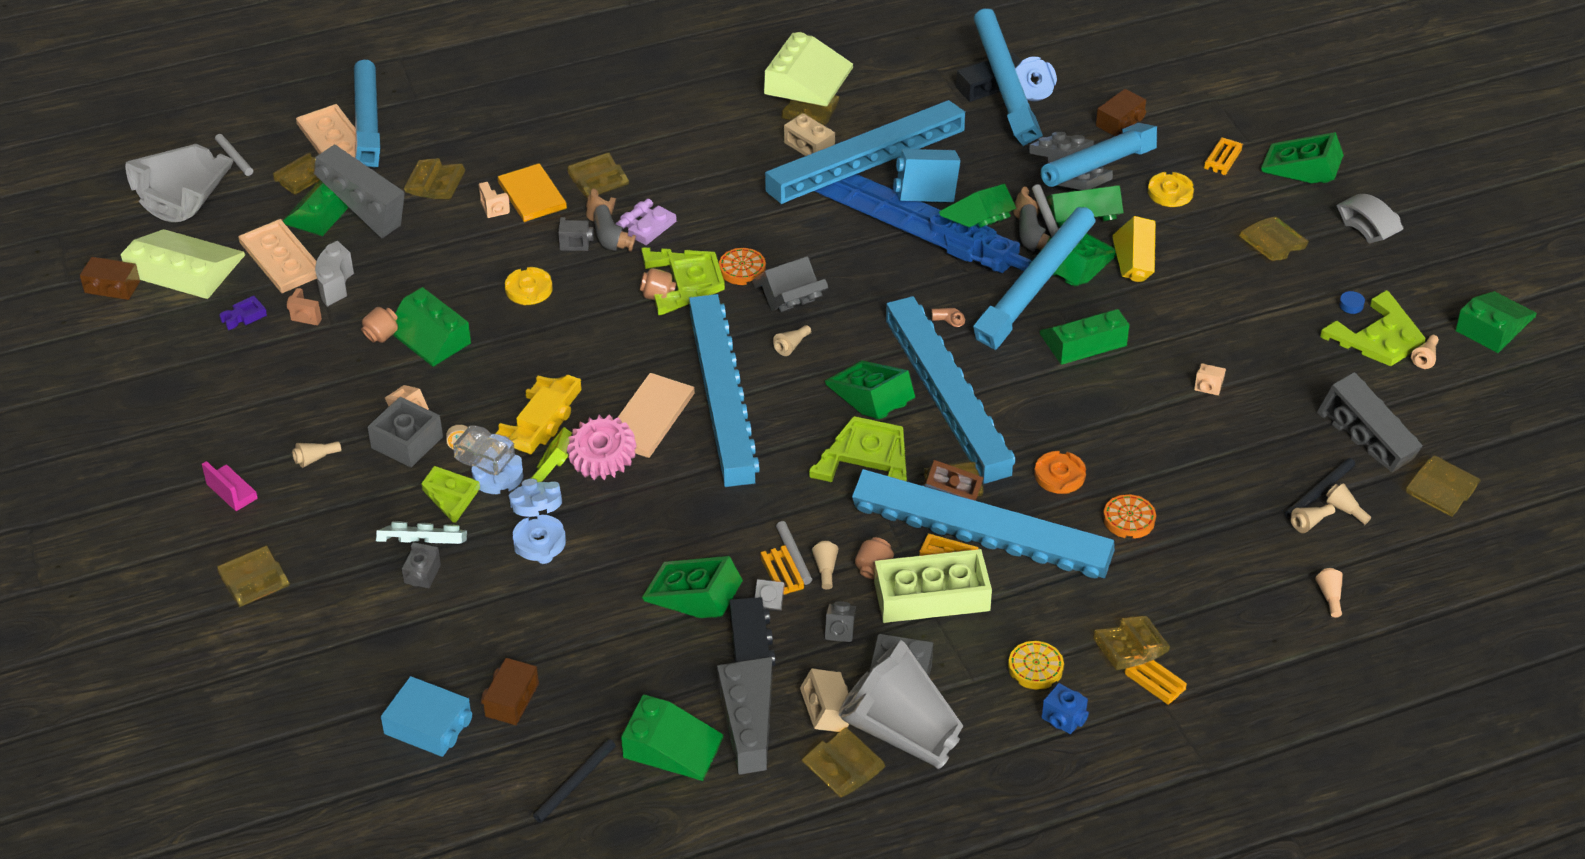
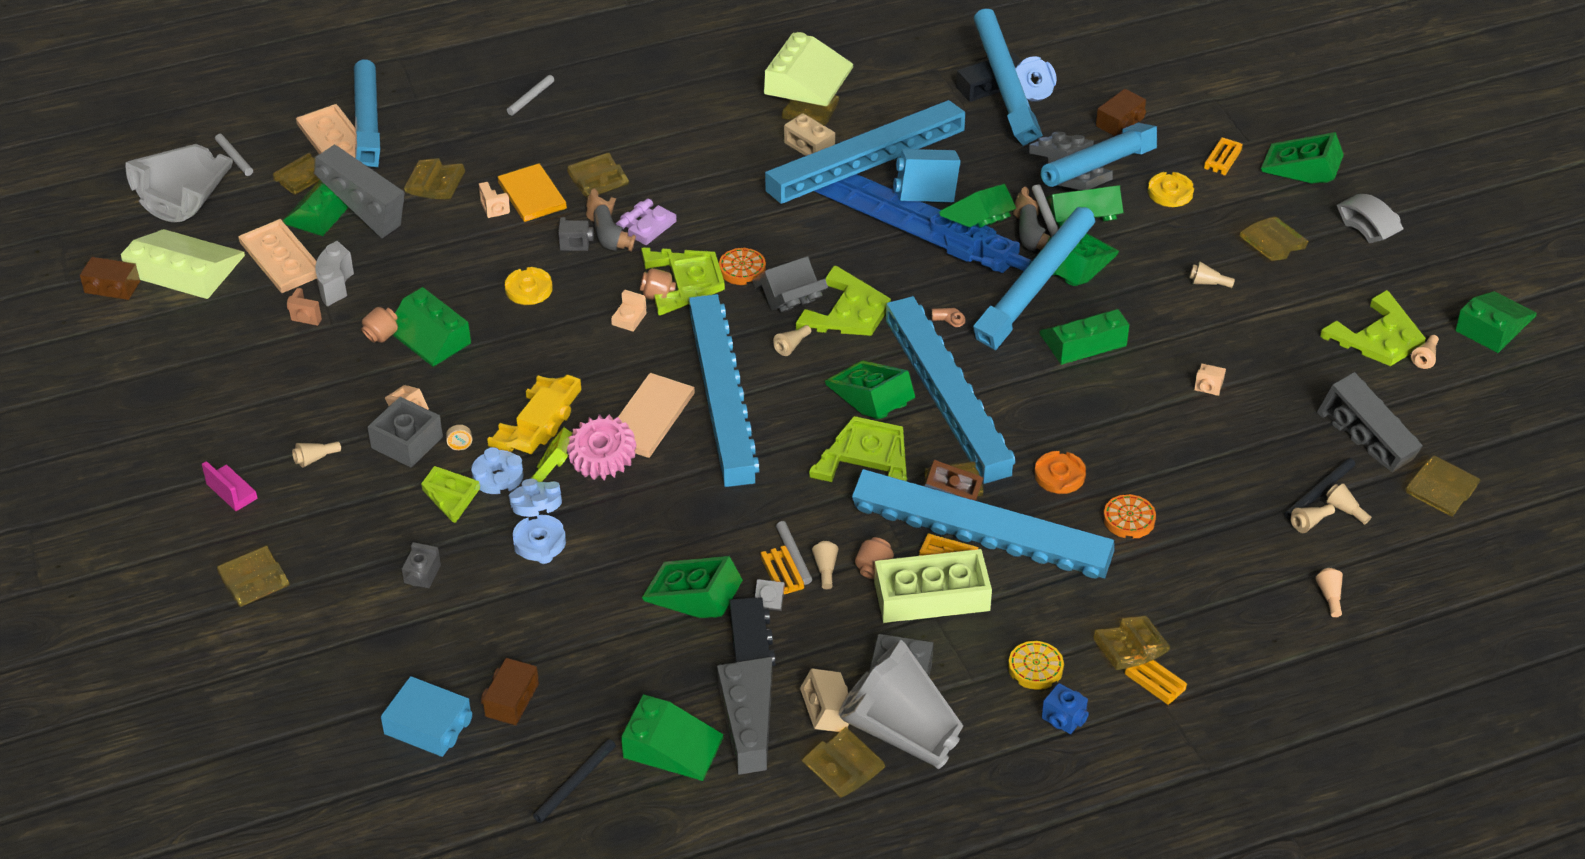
dark purple plate [219,296,267,330] -> none
light aqua wing [376,521,467,543] -> none
clear brick [453,425,515,475] -> none
dark grey bracket [825,601,856,642] -> none
yellow slope [1113,216,1155,282] -> none
blue tile [1339,291,1365,314] -> none
none -> light grey bar [507,75,554,116]
none -> light nougat bracket [611,290,646,332]
none -> lime wing [796,266,891,336]
none -> tan cone [1189,261,1235,288]

